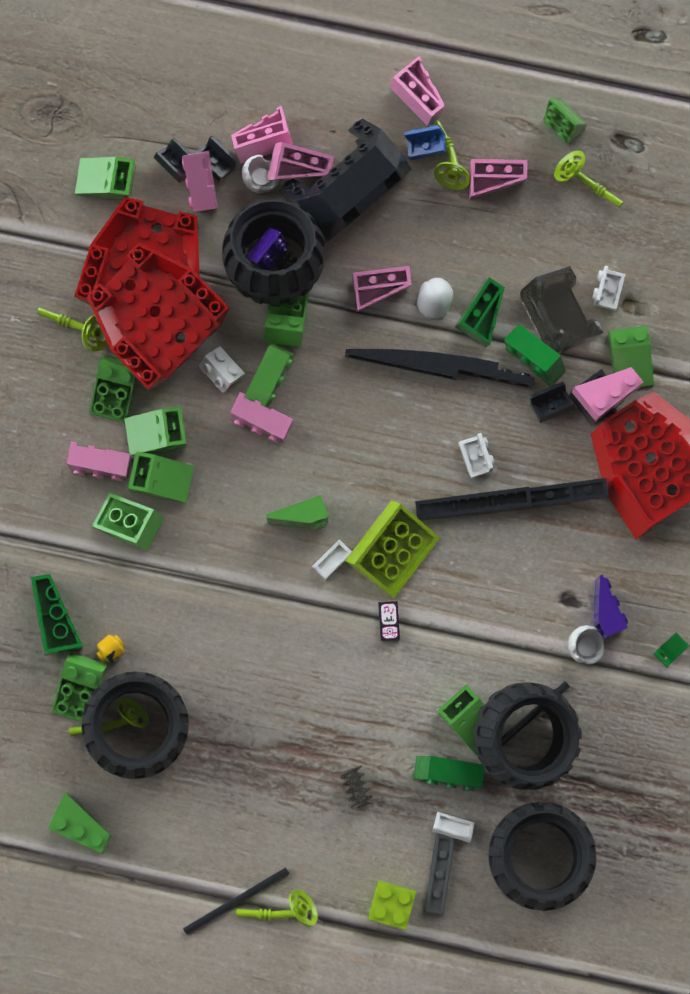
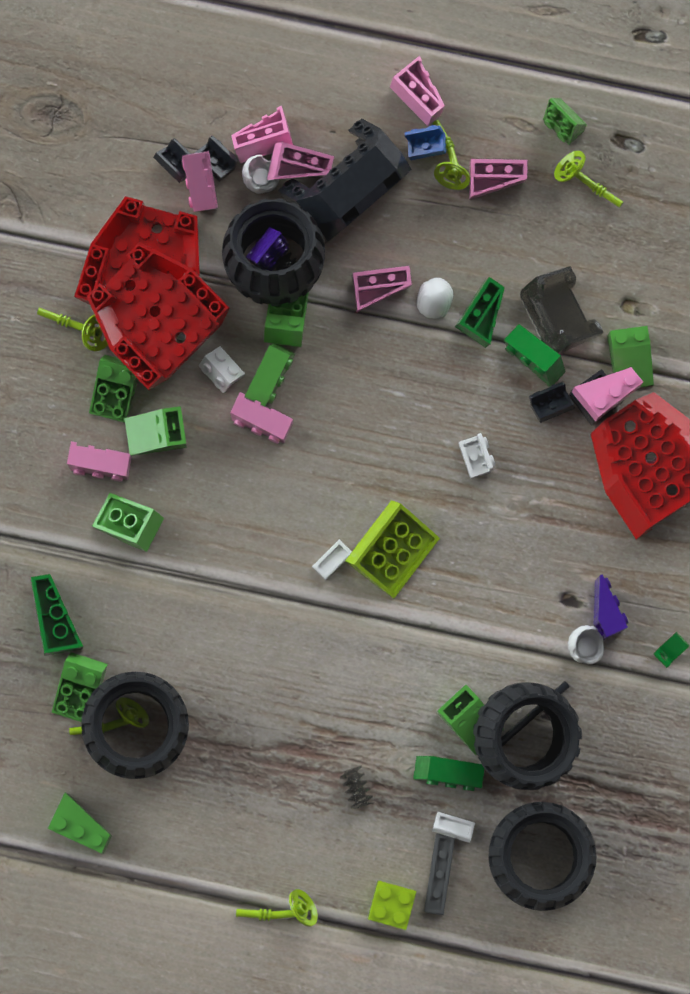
bright green slope [75,157,136,201] -> none
yellow head [96,635,126,663] -> none
bright green slope [128,451,194,503] -> none
black piece [183,867,289,935] -> none
bright green slope [266,495,329,530] -> none
black slope [345,349,535,389] -> none
tile [378,601,400,641] -> none
black slope [415,478,609,520] -> none
white bracket [592,266,625,311] -> none

